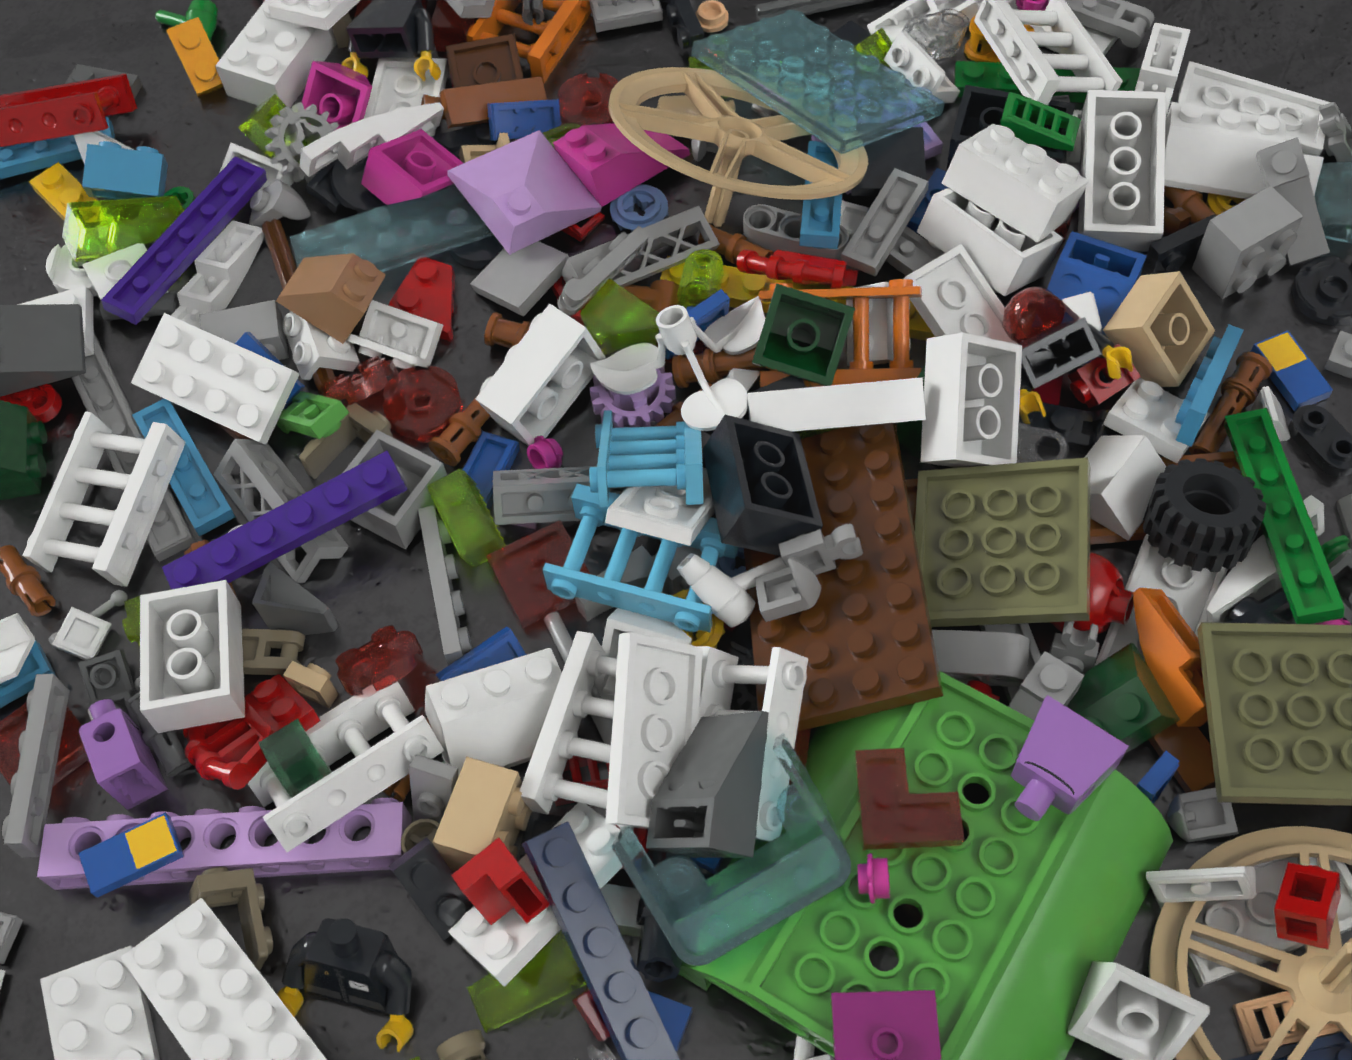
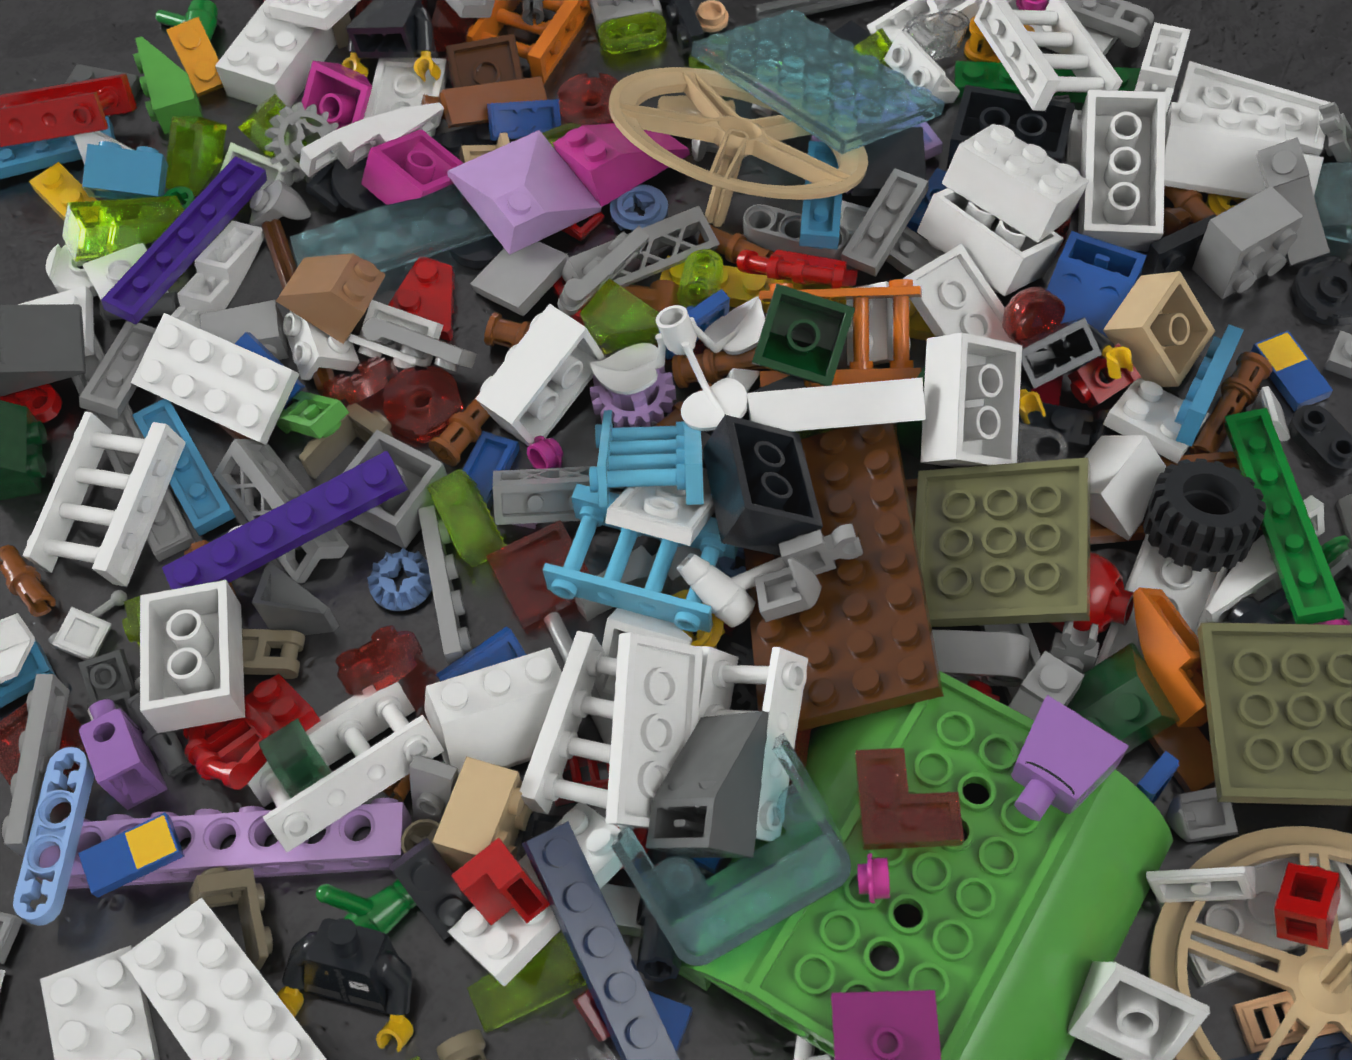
tan plate [283,661,338,708] -> none
green slope [1001,92,1081,152] -> none
white slope [1062,292,1102,333] -> none
none -> light blue beam [13,747,94,926]
none -> light grey plate [79,321,157,419]
none -> bright green slope [133,36,205,134]
none -> clear neon green slope [165,116,227,196]
none -> green piece [316,879,417,935]
none -> light grey plate [362,317,477,371]
none -> medium blue gear [367,547,432,611]
none -> clear neon green plate [598,12,667,54]

